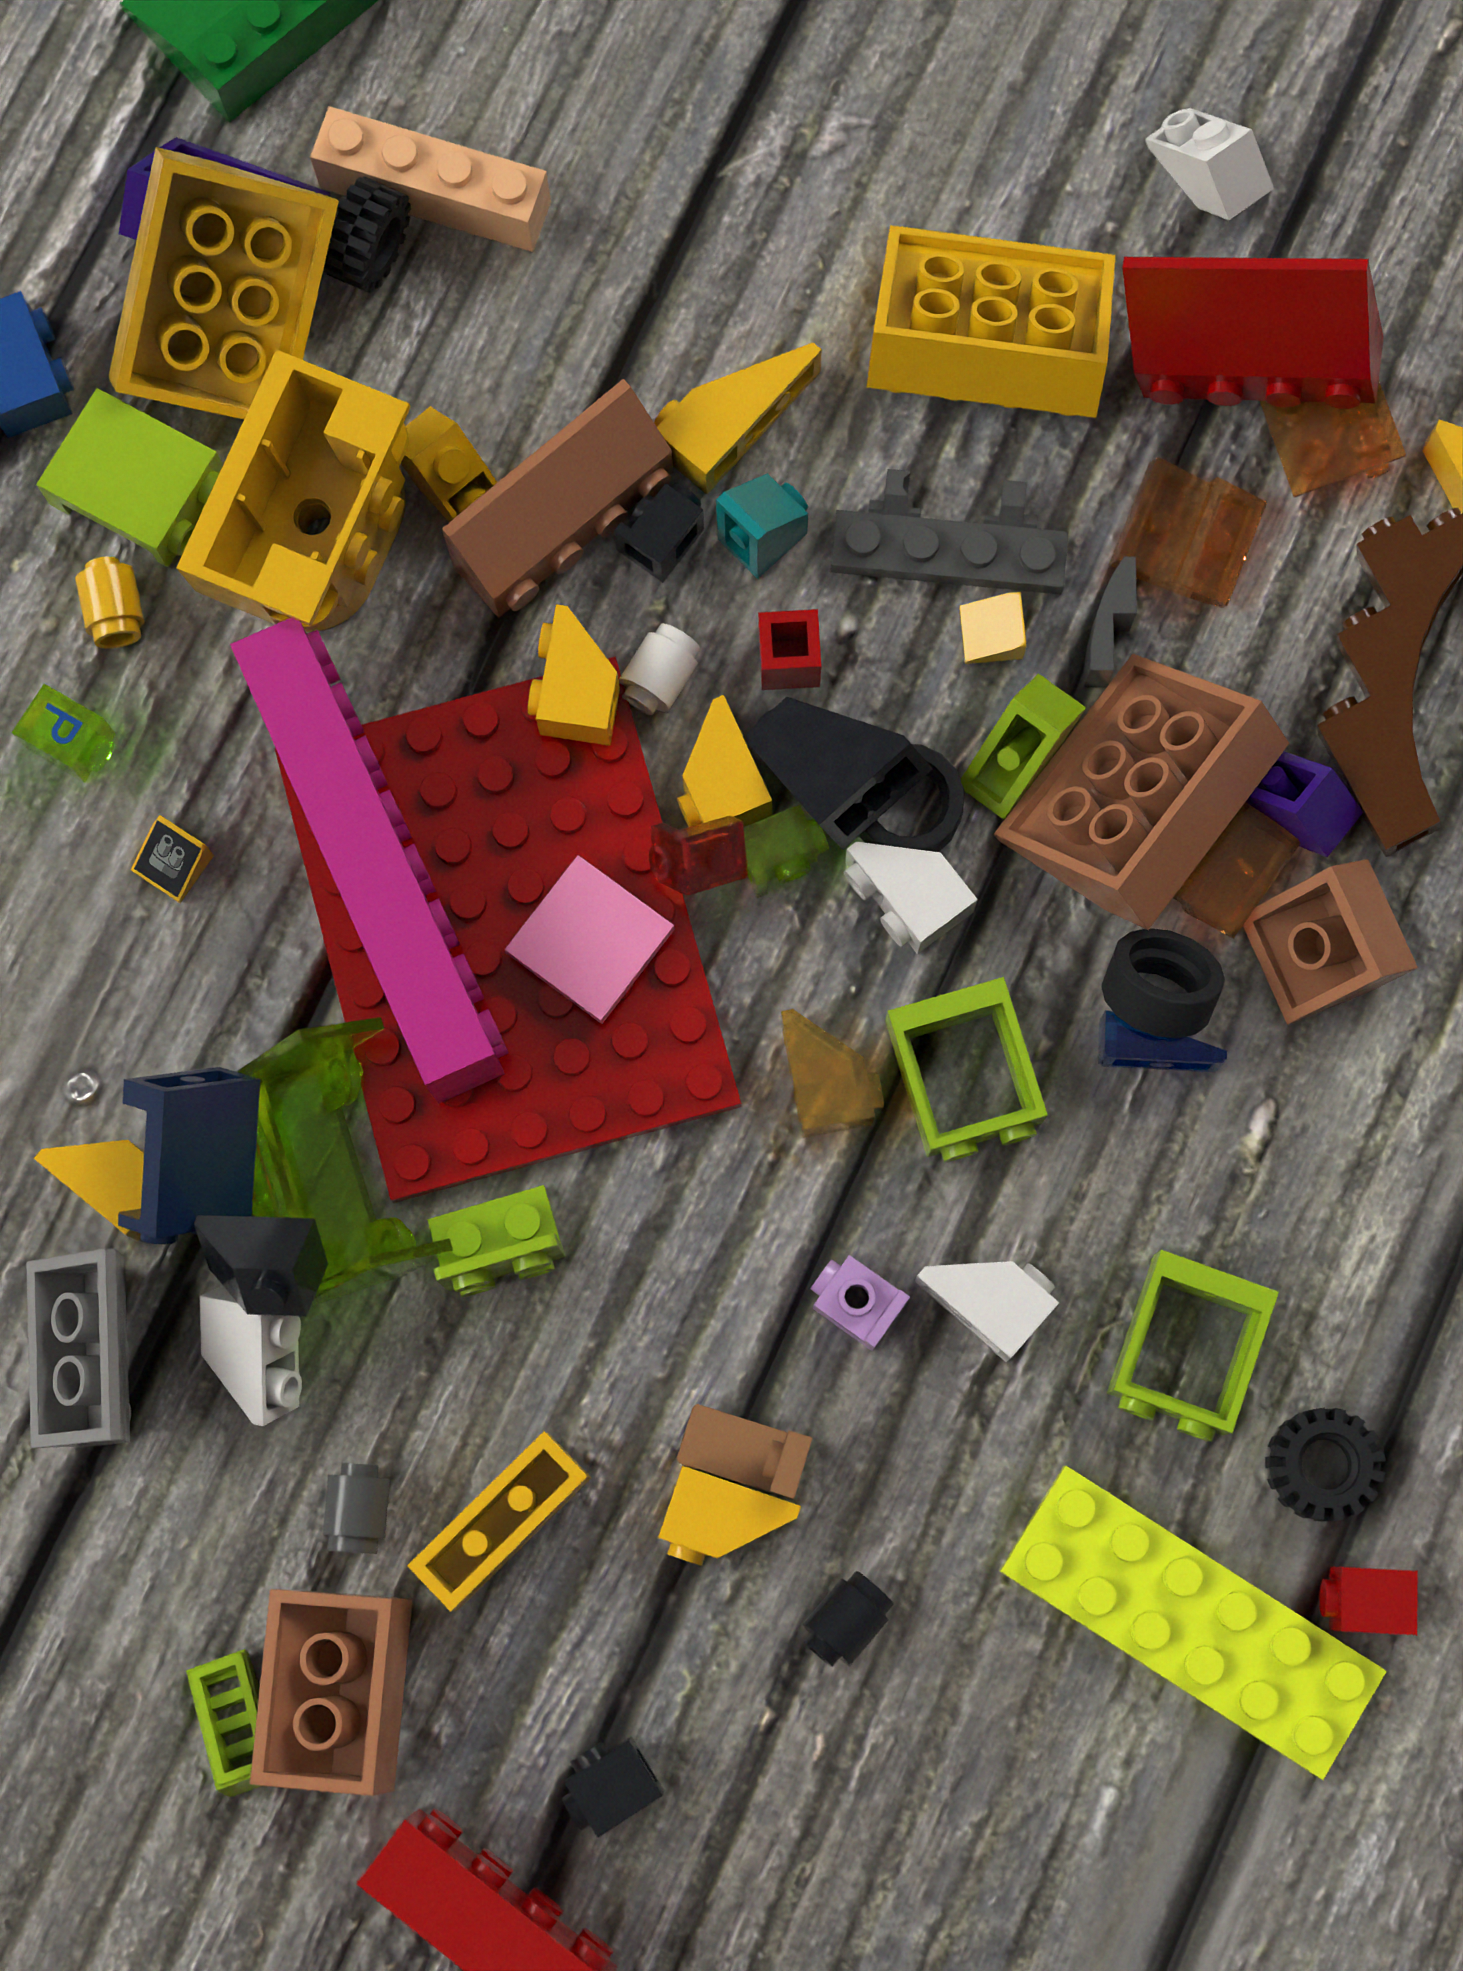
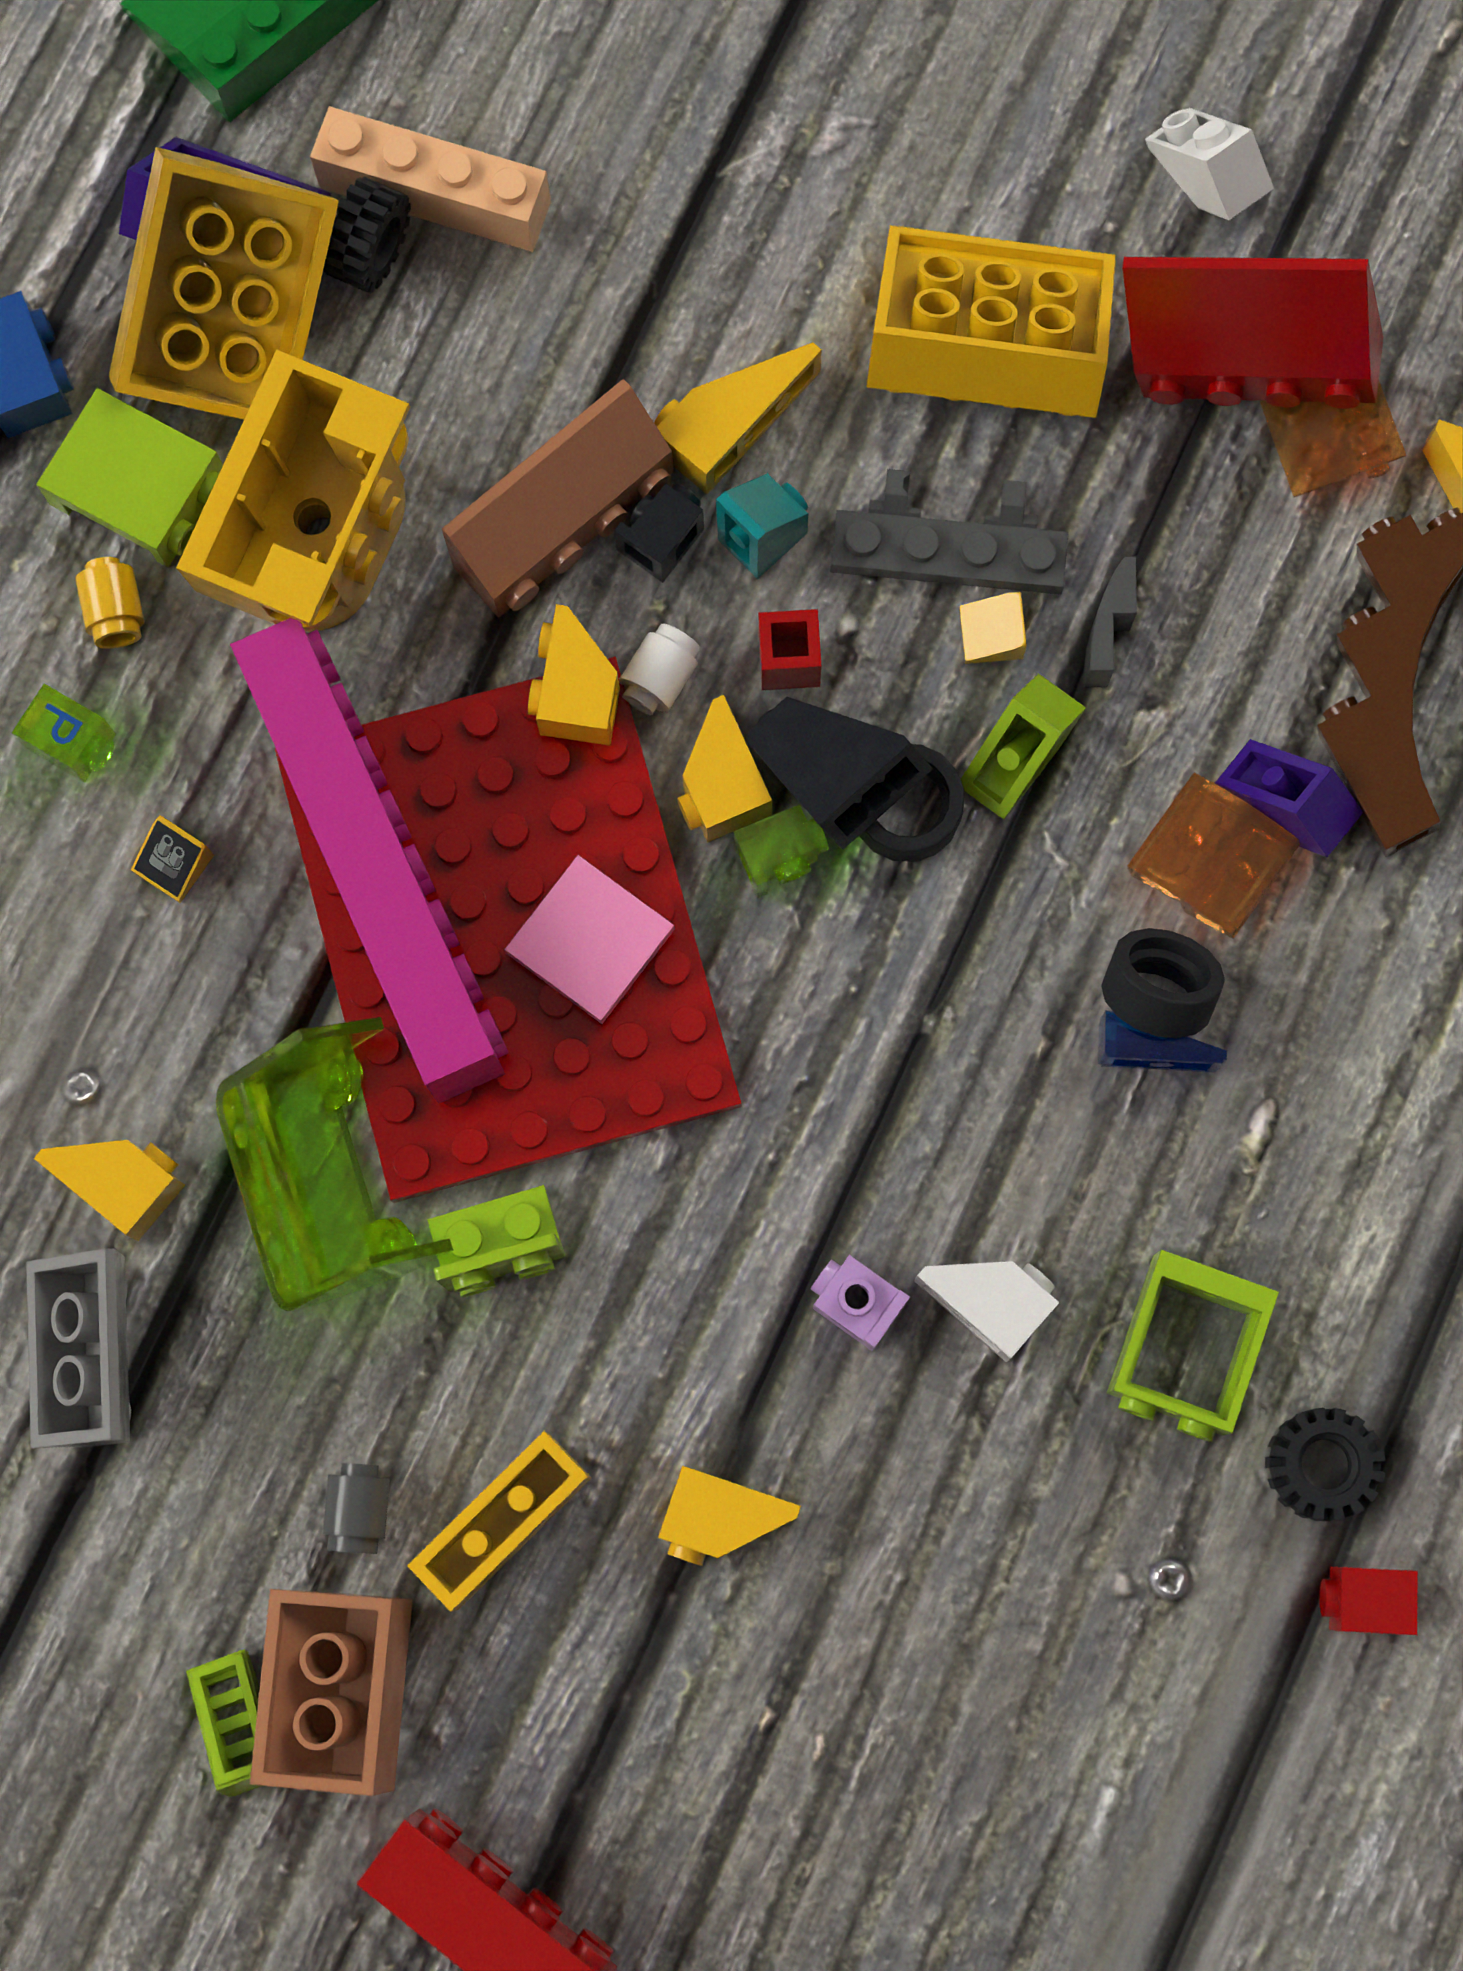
dark blue panel [118,1067,261,1244] -> none
black slope [194,1215,328,1316] -> none
white slope [200,1285,302,1426] -> none
yellow slope [401,406,498,522] -> none
black brick [562,1736,665,1838] -> none
clear red bracket [649,815,748,896] -> none
medium nougat bracket [677,1404,813,1500] -> none
clear yellow slope [780,1009,884,1138] -> none
black brick [802,1571,894,1667] -> none
white slope [844,842,978,954] -> none
lime window [885,977,1048,1162] -> none
nougat slope [994,653,1289,930] -> none
neon yellow plate [999,1465,1387,1780] -> none
clear orange slope [1109,457,1267,608] -> none
nougat slope [1239,859,1418,1025] -> none

